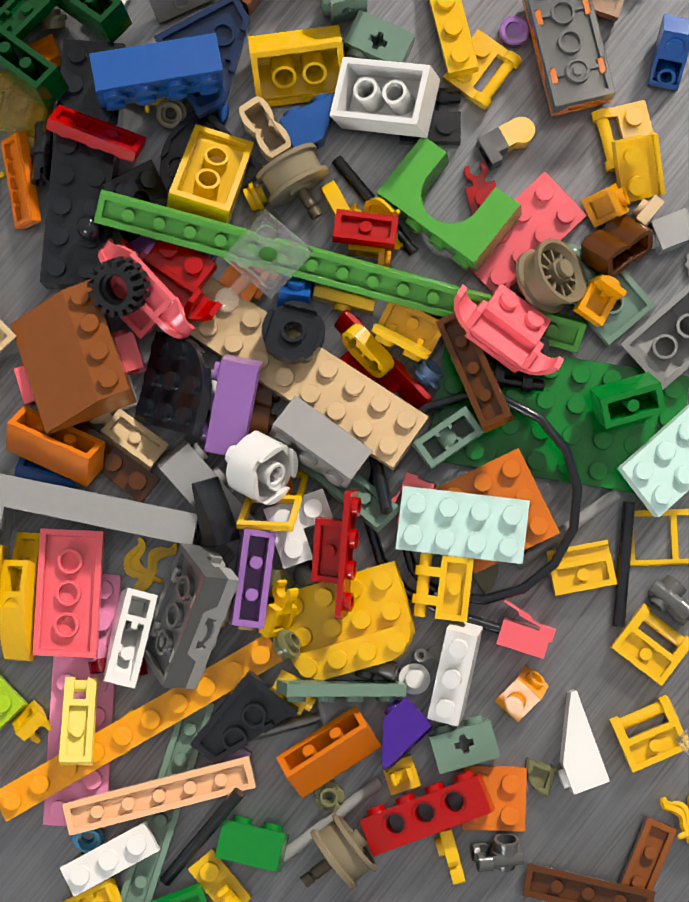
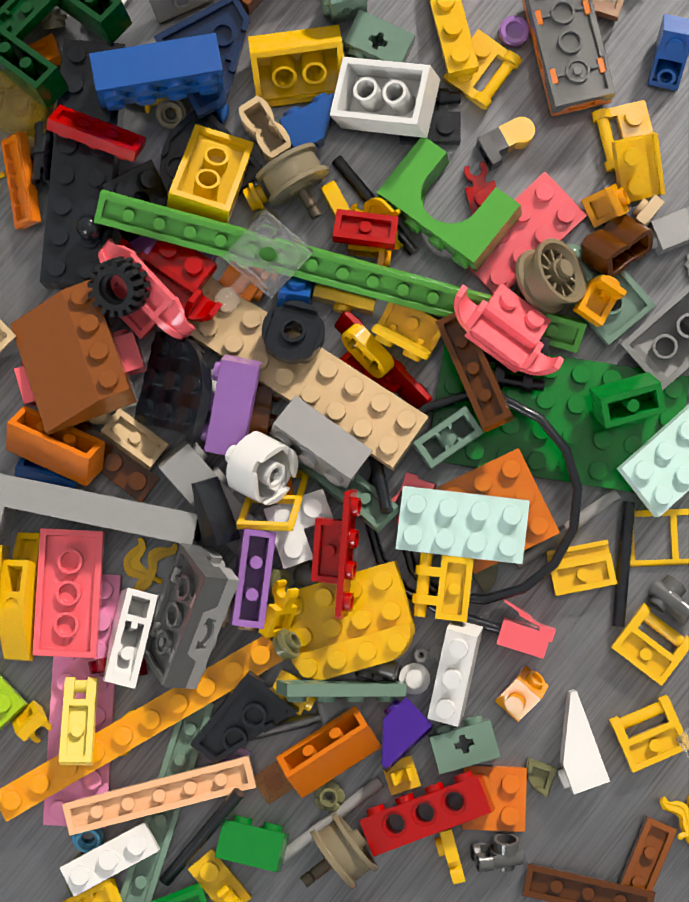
medium blue plate [413,359,443,389] -> none
none -> clear orange plate [254,761,294,805]

